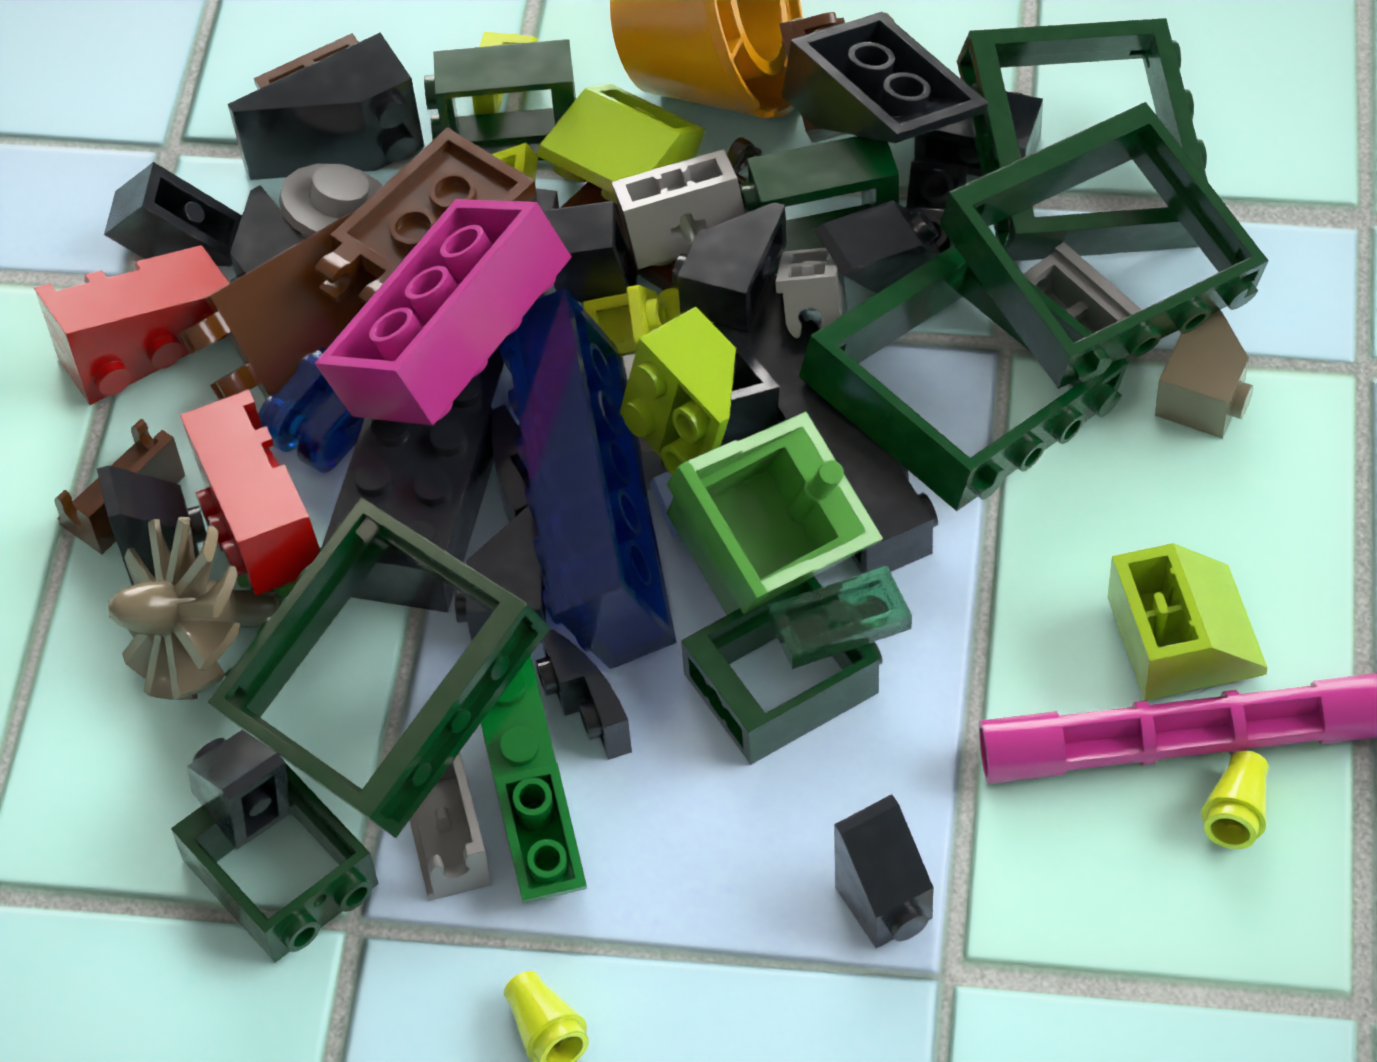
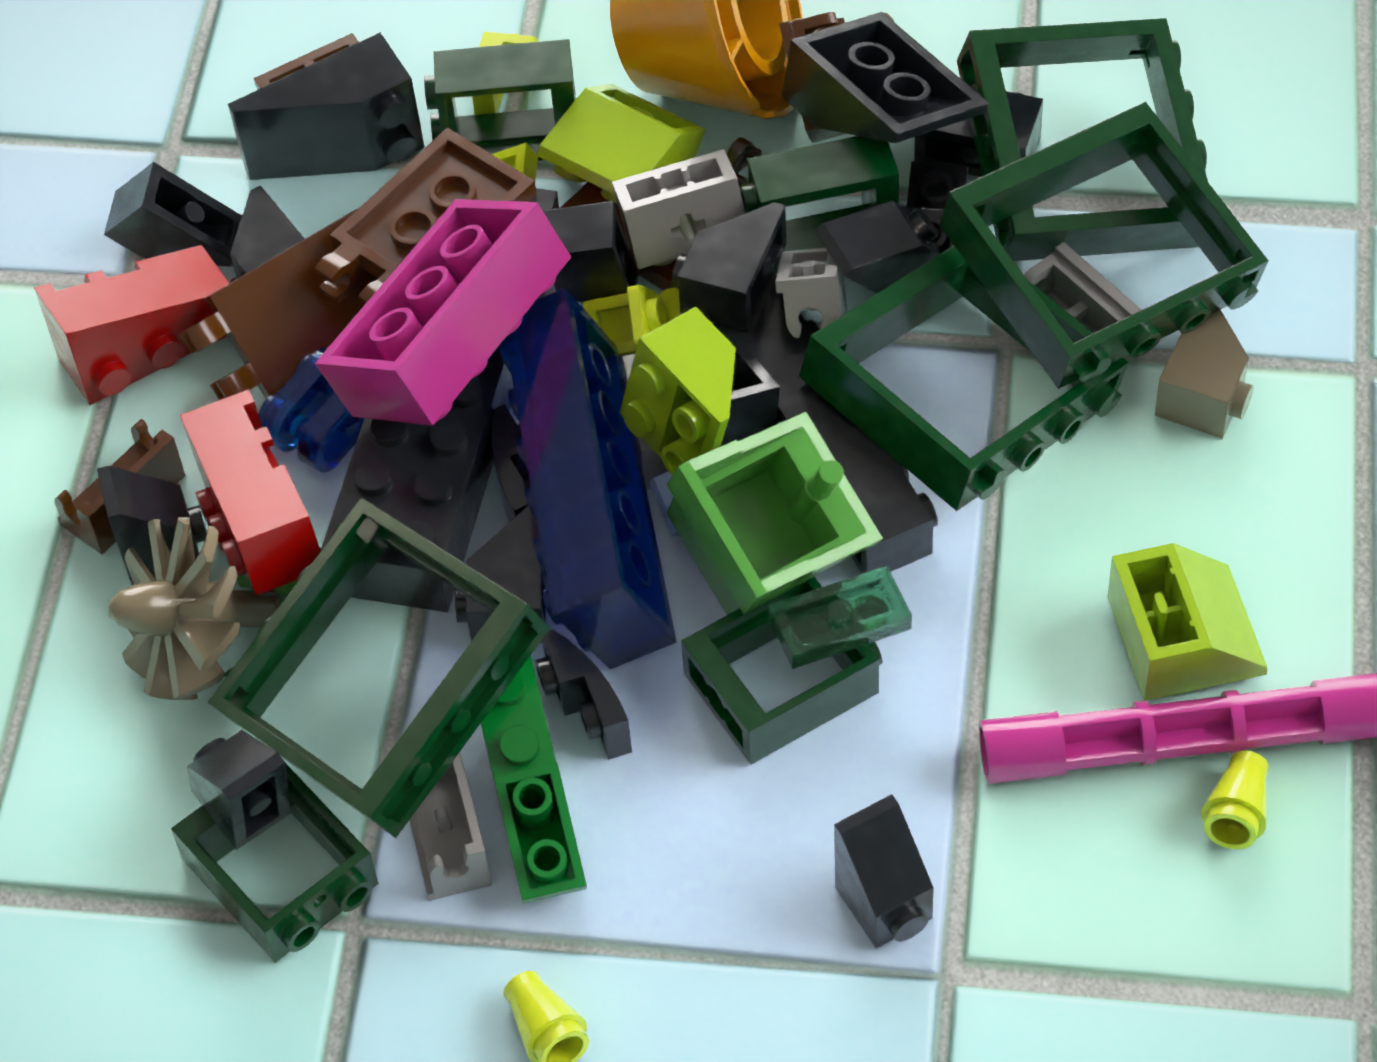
light grey piece [279,164,383,237] -> none

